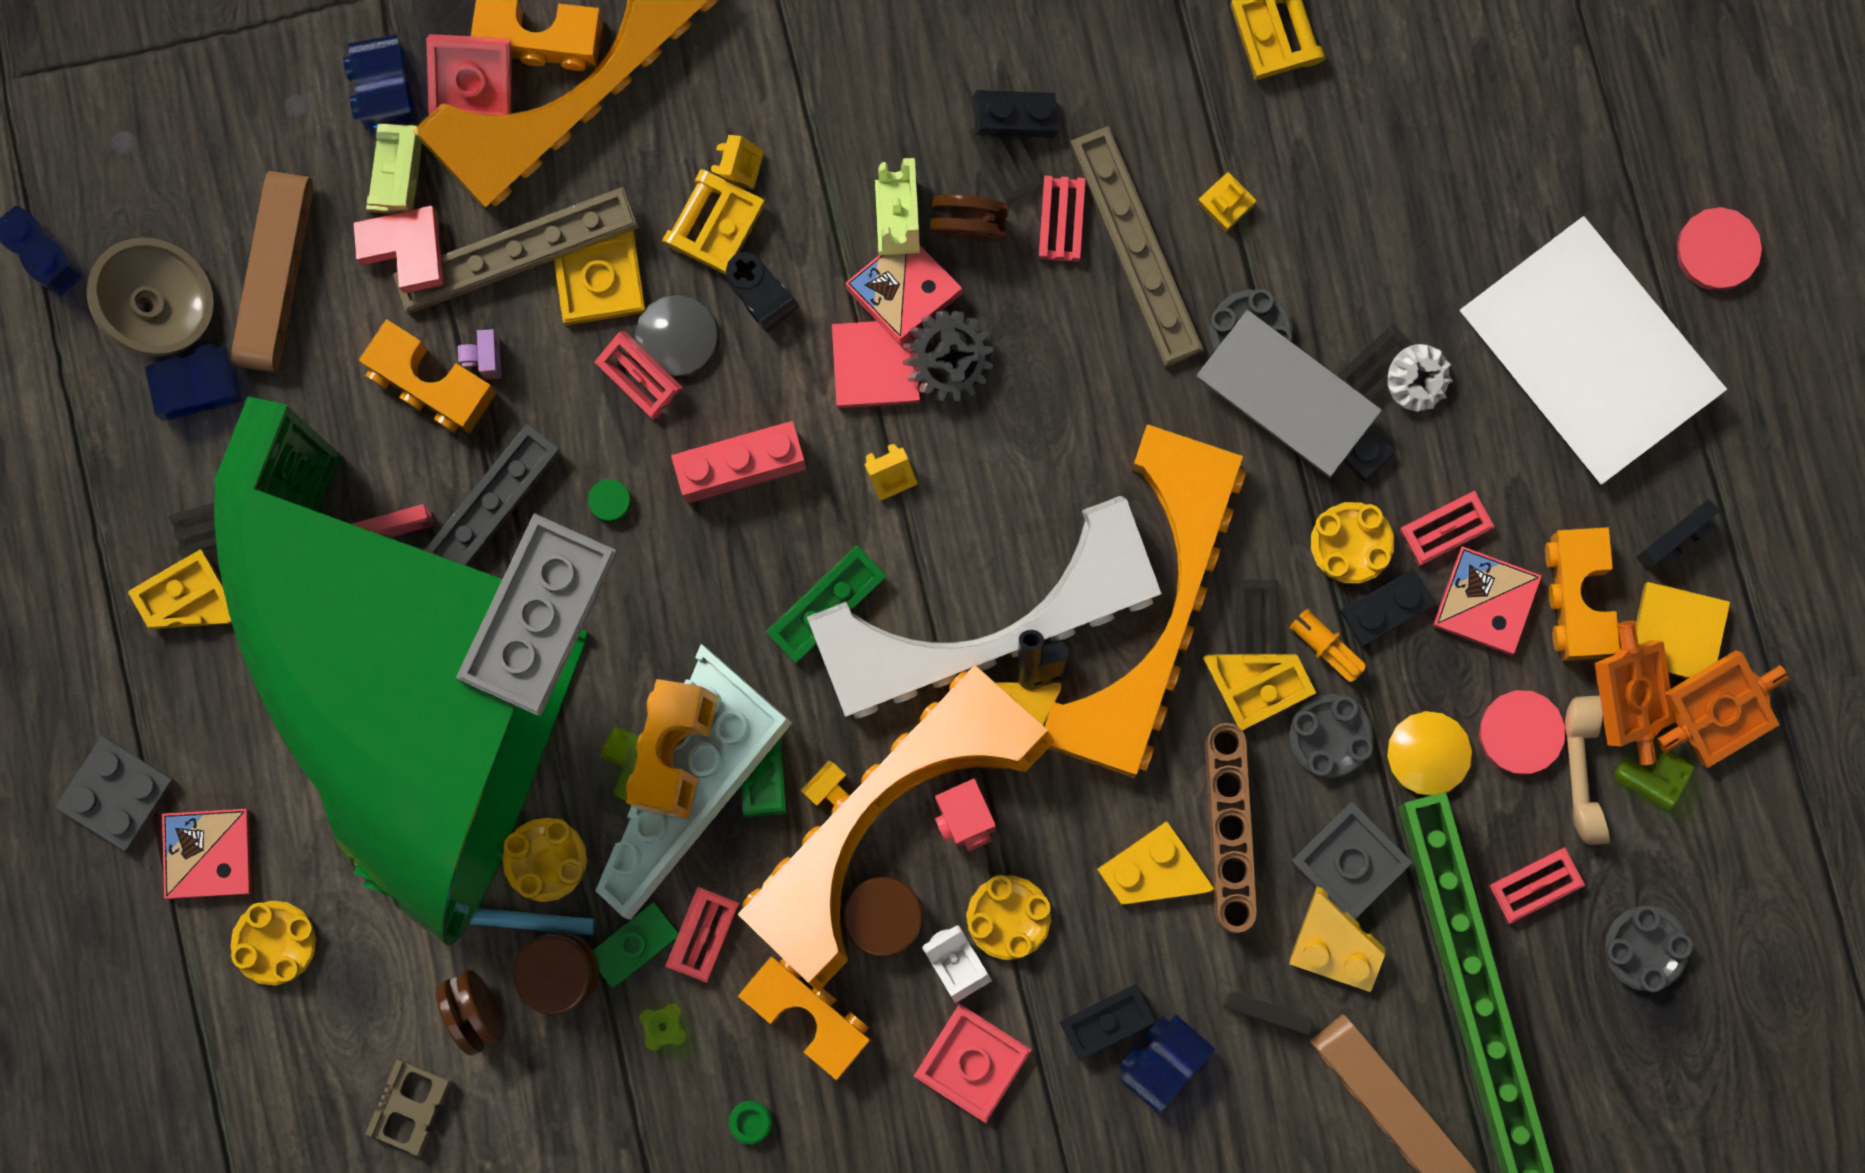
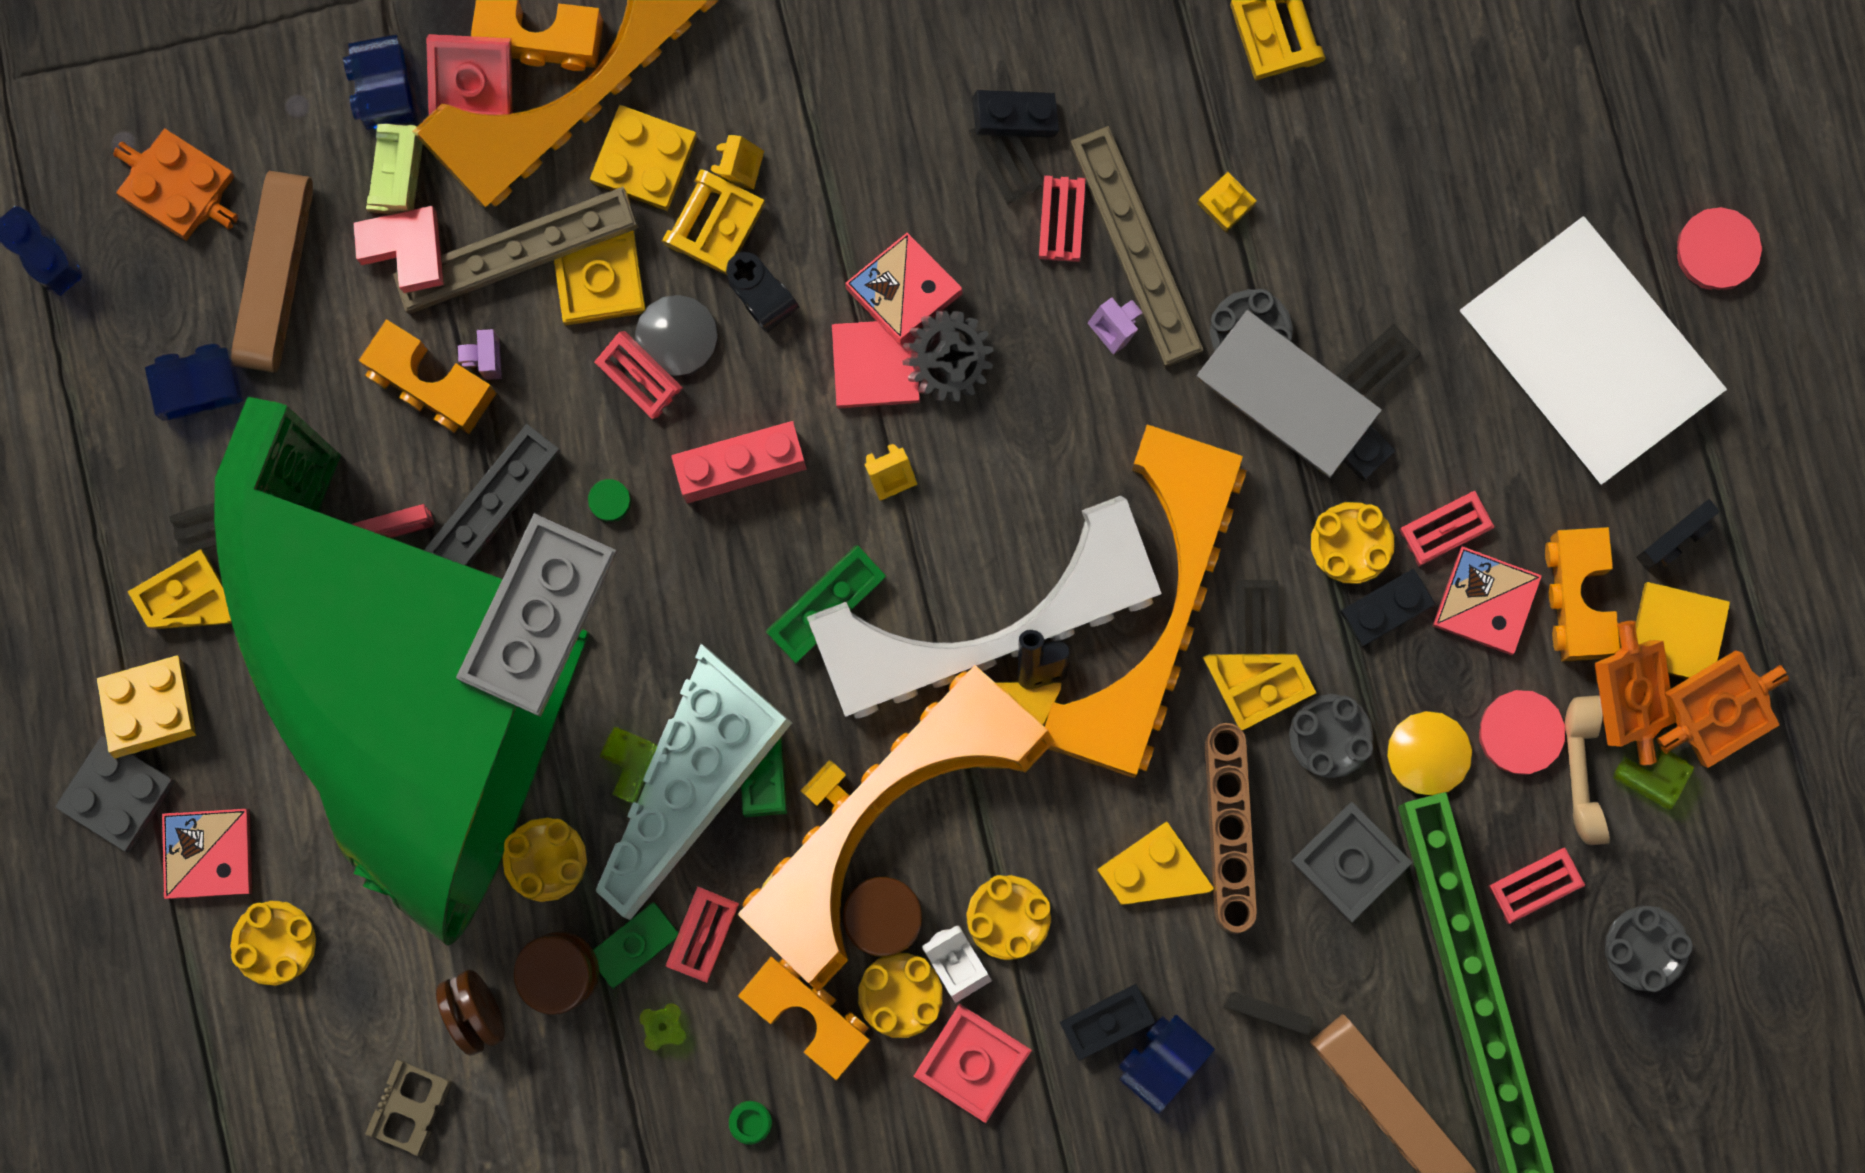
dark tan dish [86,238,214,357] -> none
medium azure bar [470,908,595,936] -> none
light orange arch [626,679,719,820] -> none
yellowish green hinge [875,158,920,255] -> none
reddish brown head [929,194,1009,242] -> none
coral brick [935,778,996,852] -> none
light orange axle [1289,608,1366,682] -> none
yellow wing [1289,886,1385,992] -> none
white gear [1388,344,1453,412] -> none
none -> yellow plate [97,655,196,759]
none -> orange plate [113,128,238,241]
none -> yellow plate [590,105,697,211]
none -> yellow dish [858,953,942,1038]
none -> lavender tile [1088,298,1143,355]

